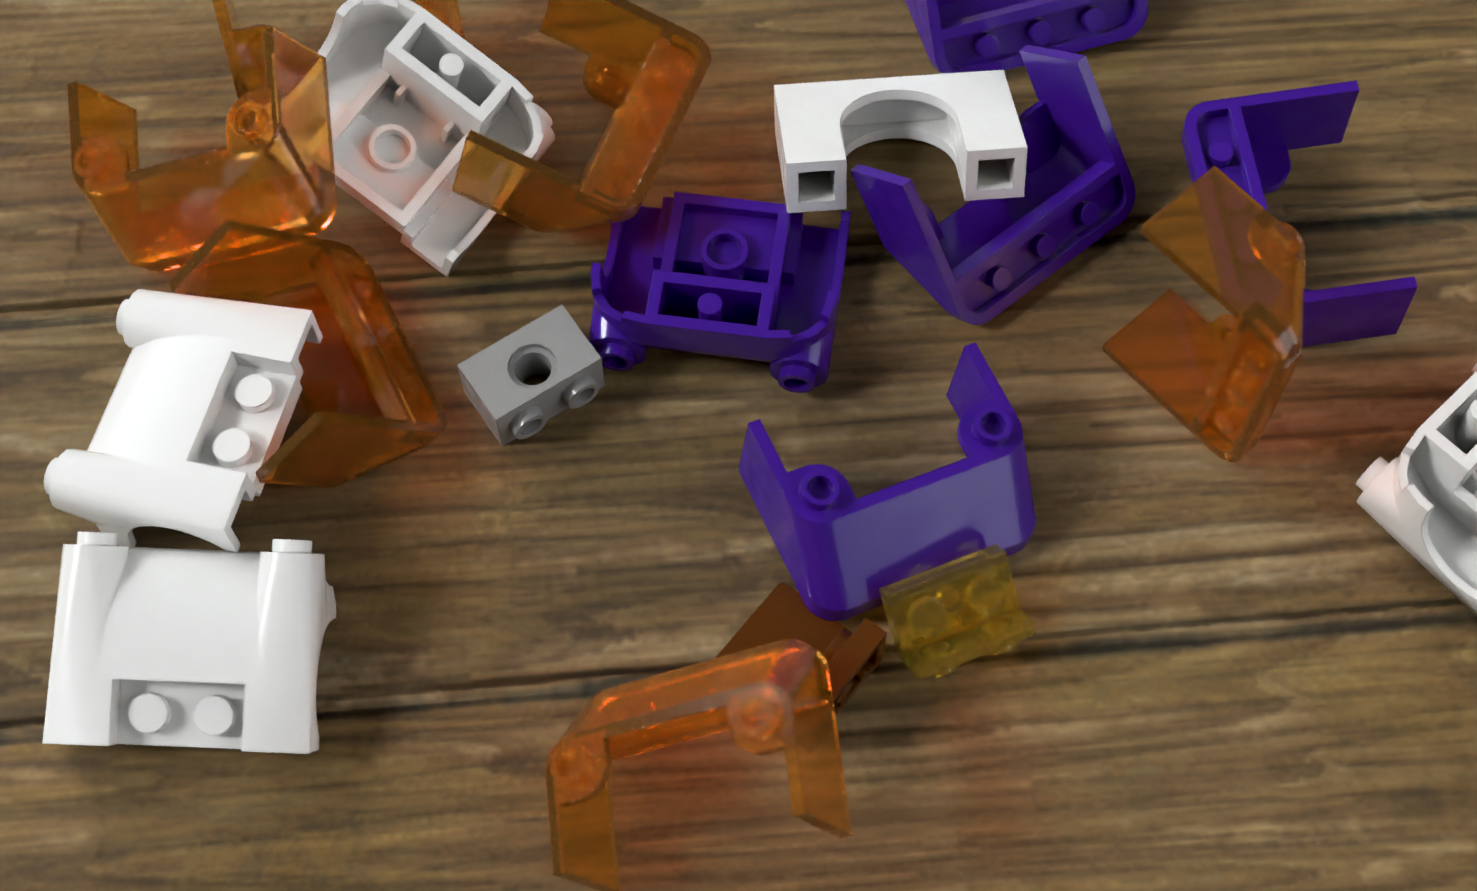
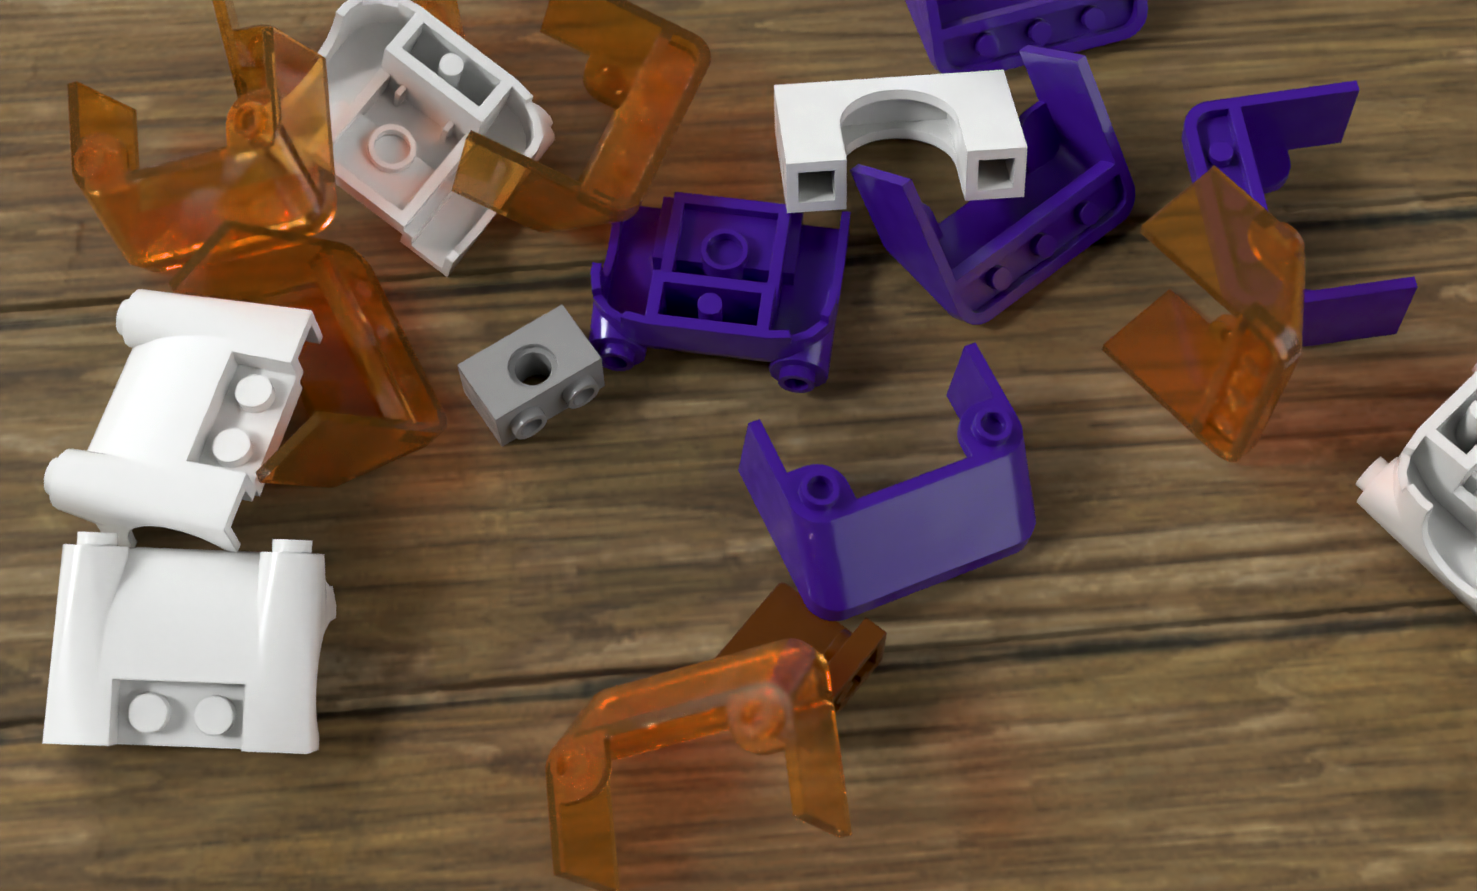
clear yellow bracket [879,544,1036,679] -> none

